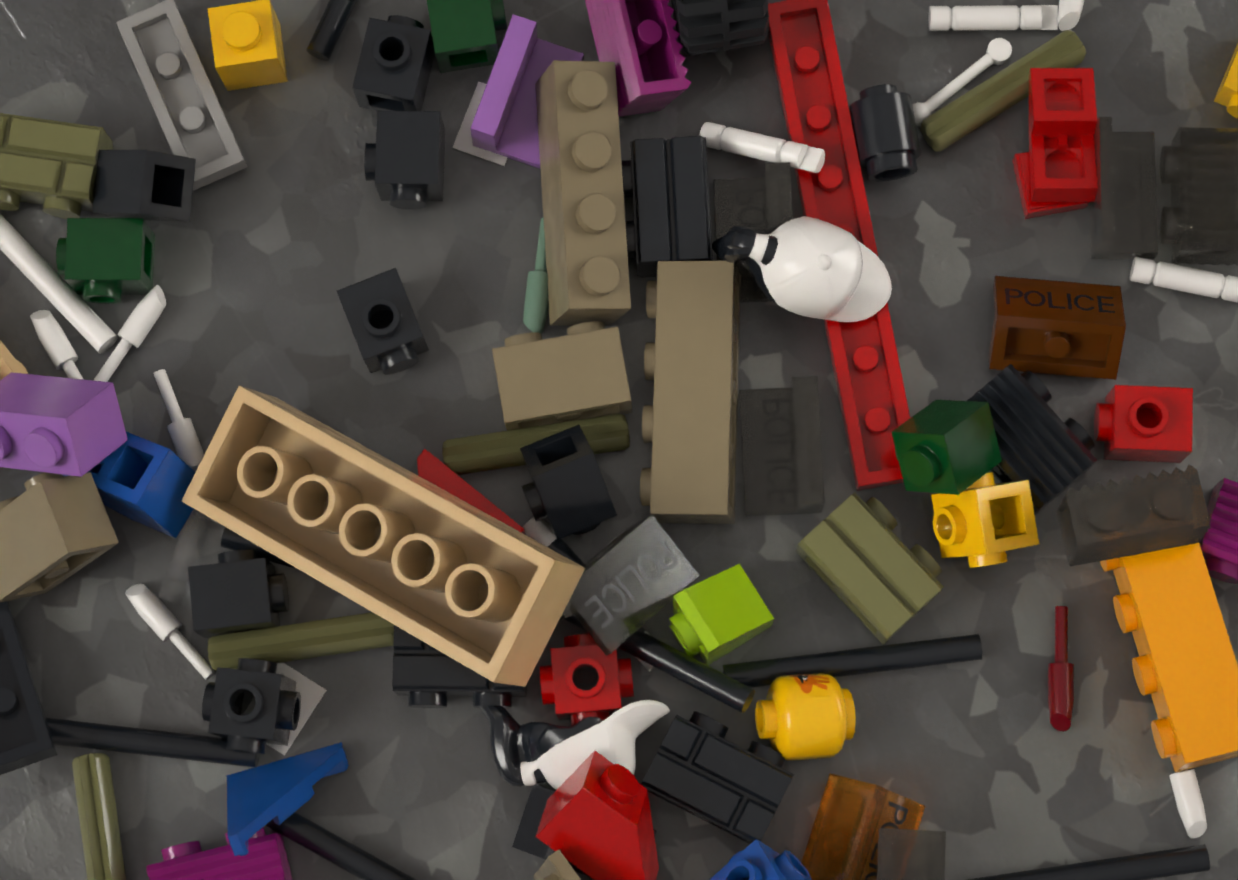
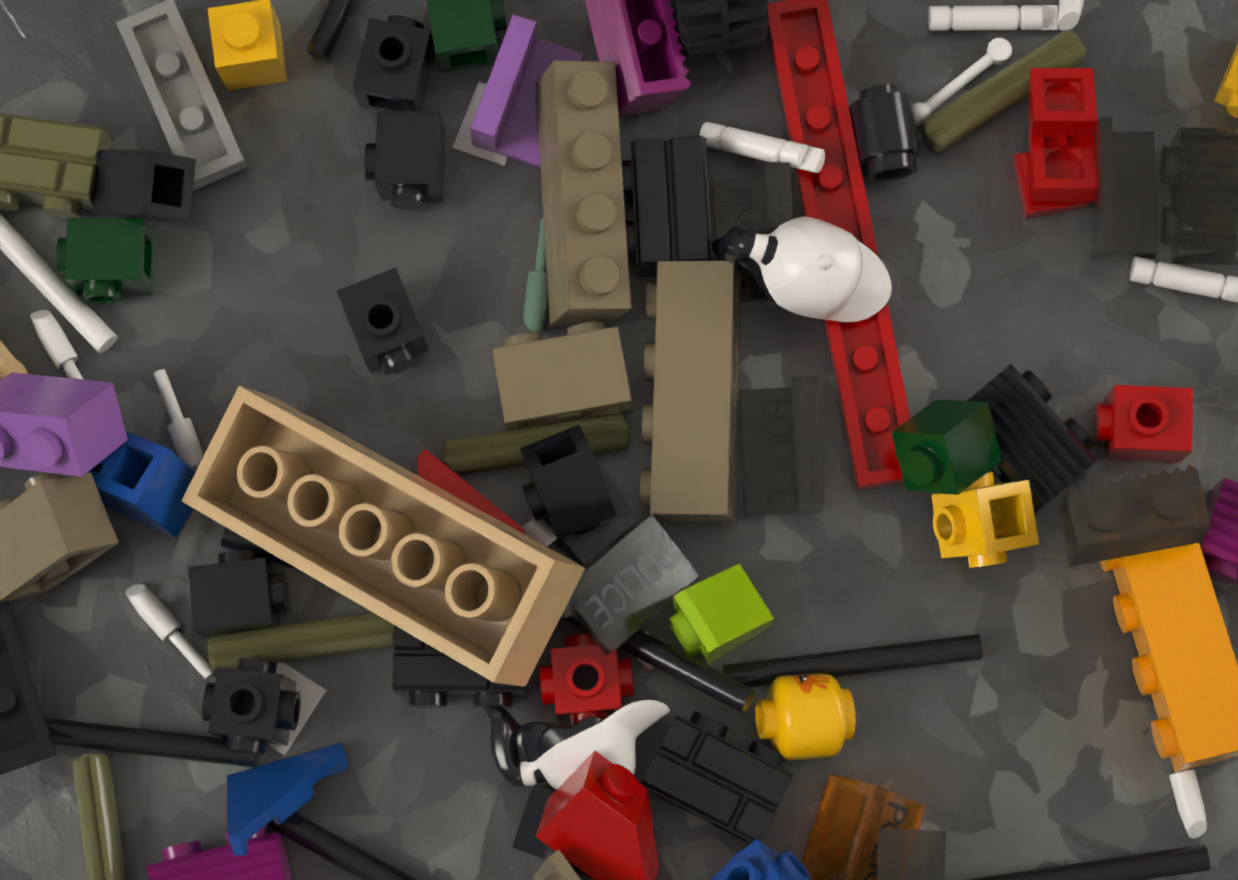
white piece [93,285,166,382] -> none
olive brick [796,492,944,645] -> none
reddish brown panel [989,276,1126,380] -> none
dark red piece [1048,606,1074,732] -> none

